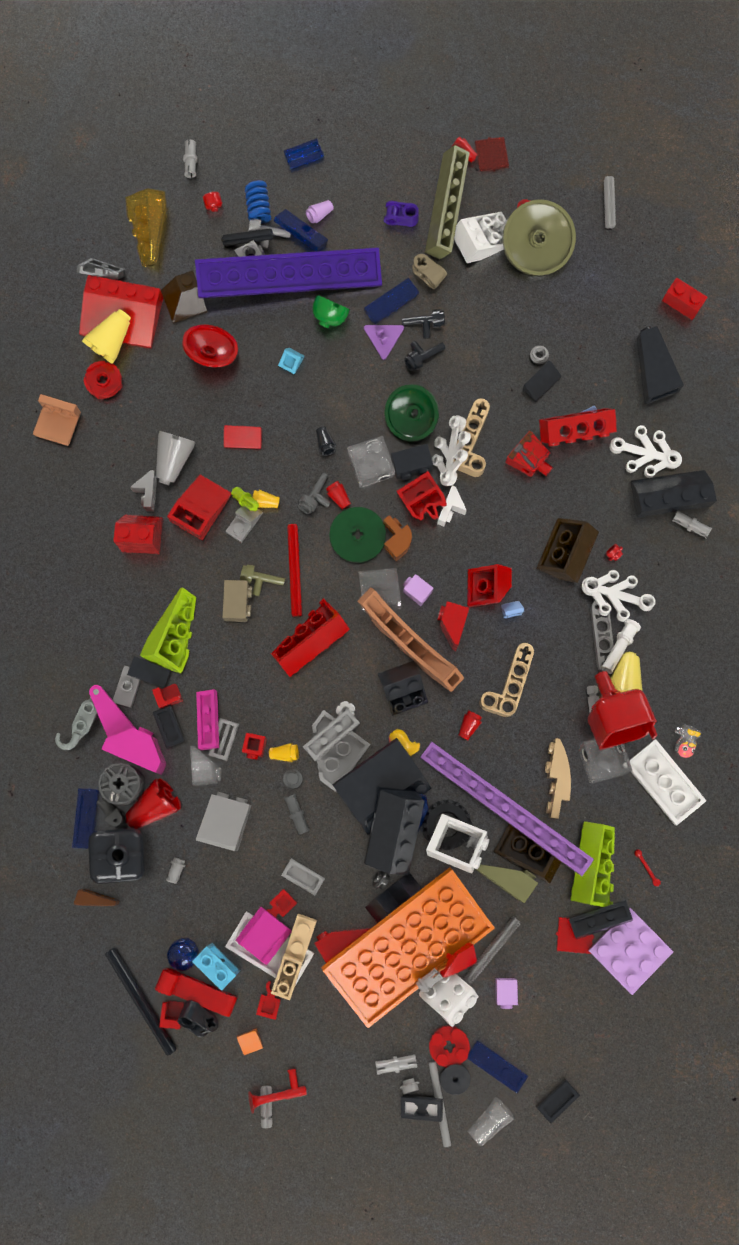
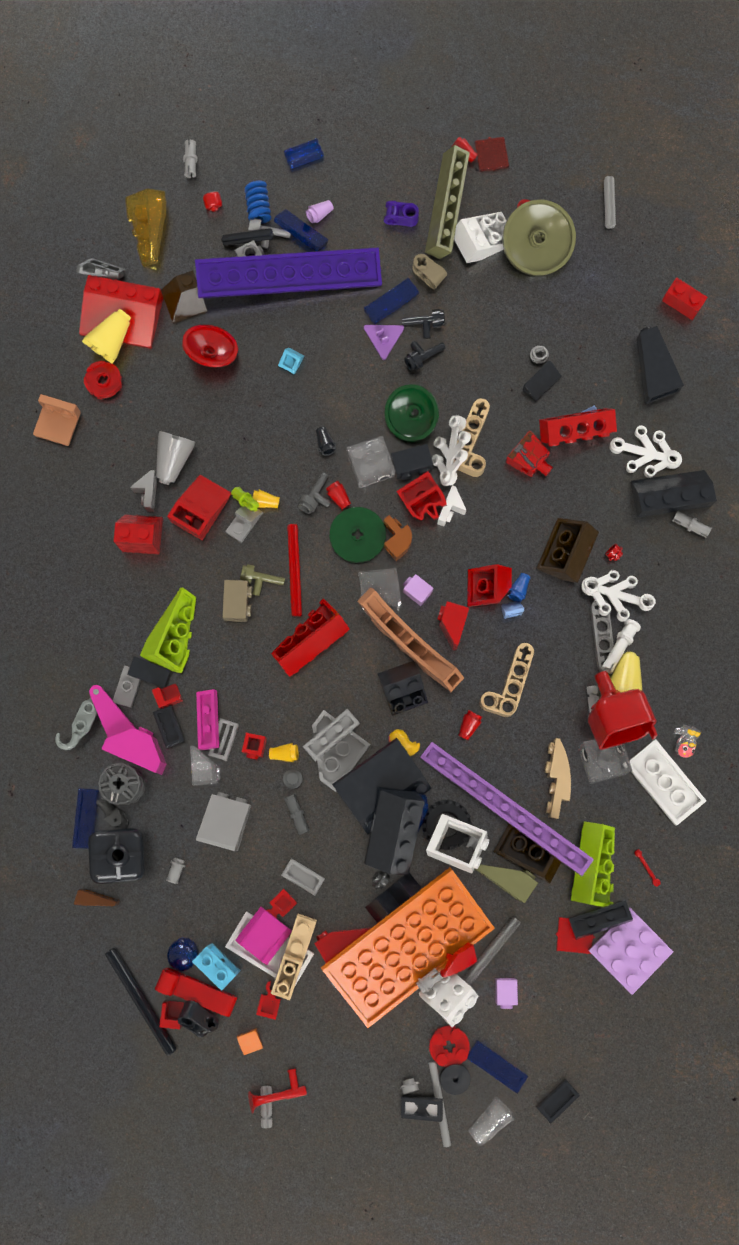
red cone [125,778,181,829] -> none
slope [224,425,262,449] -> none
green cylinder [312,295,350,329] -> none
white plate [336,701,355,716] -> none
light grey pin [375,1054,417,1075] -> none
none -> blue cone [508,573,531,603]

